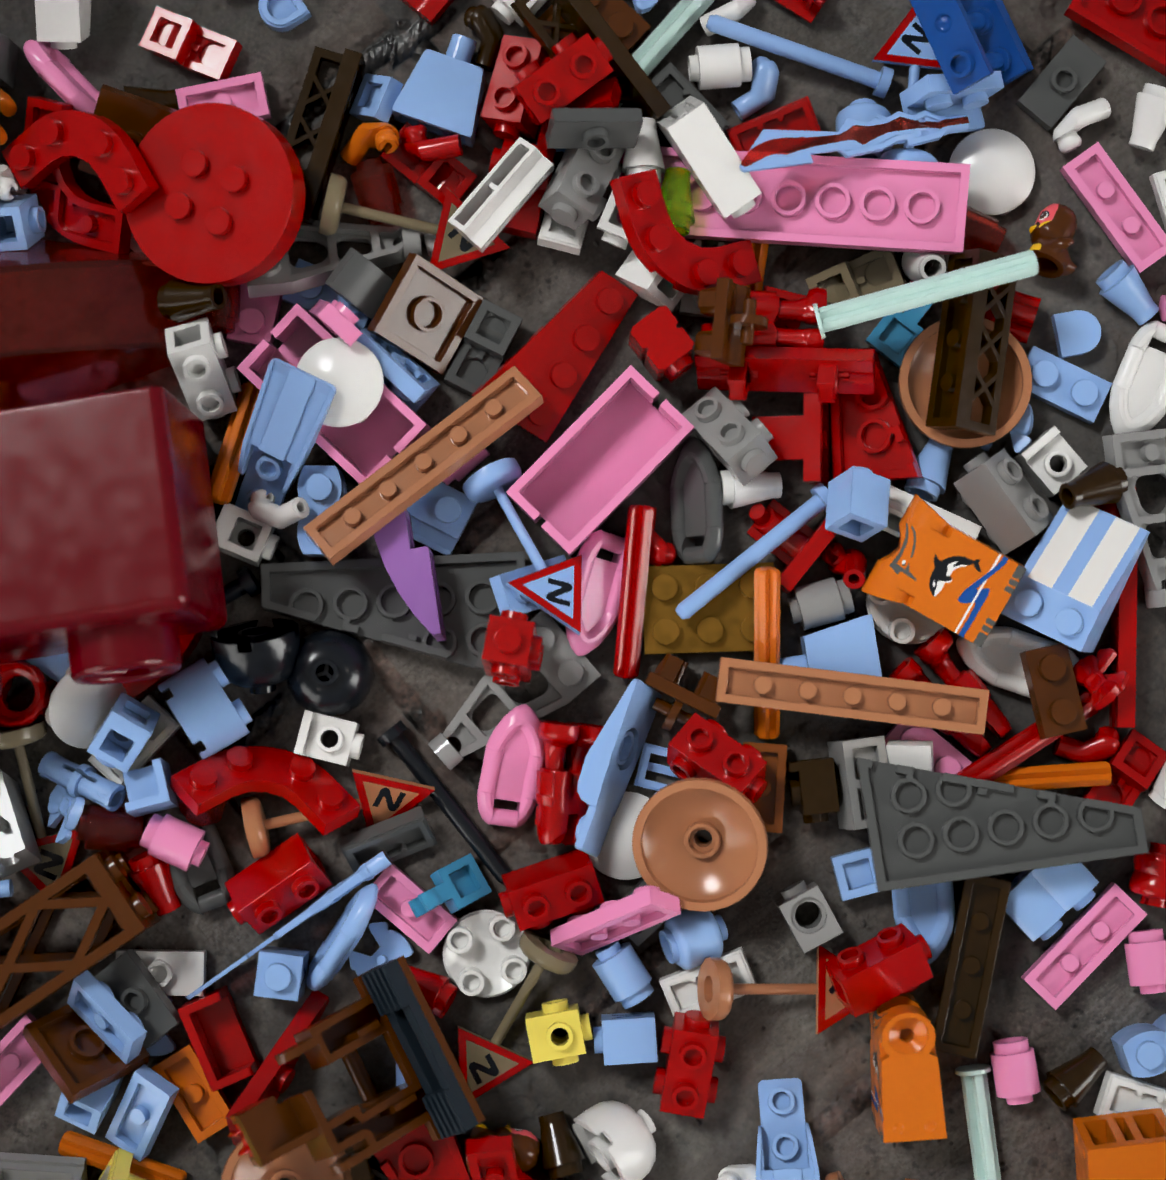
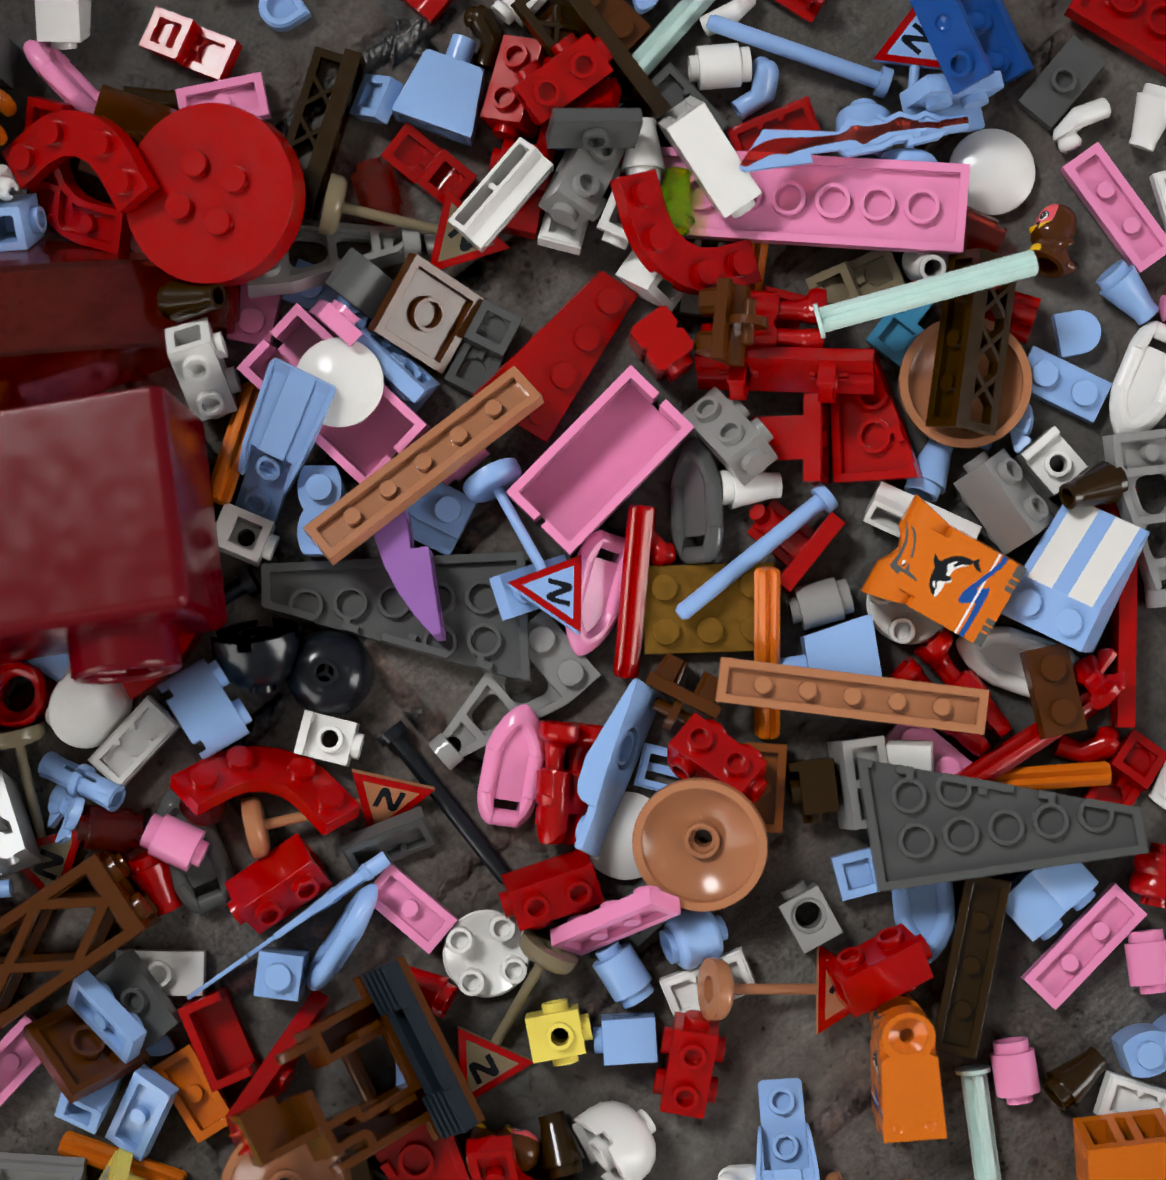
light blue brick [87,692,160,774] -> none
light blue panel [123,758,178,817] -> none
white arm [247,489,310,529] -> none
orange arm [340,122,400,166] -> none
light blue piece [349,922,414,976] -> none
red arm [403,124,463,161] -> none
dark azure plate [408,853,492,918] -> none
red brick [482,610,544,687] -> none
red arm [822,542,867,589] -> none
light blue brick [825,466,890,543] -> none

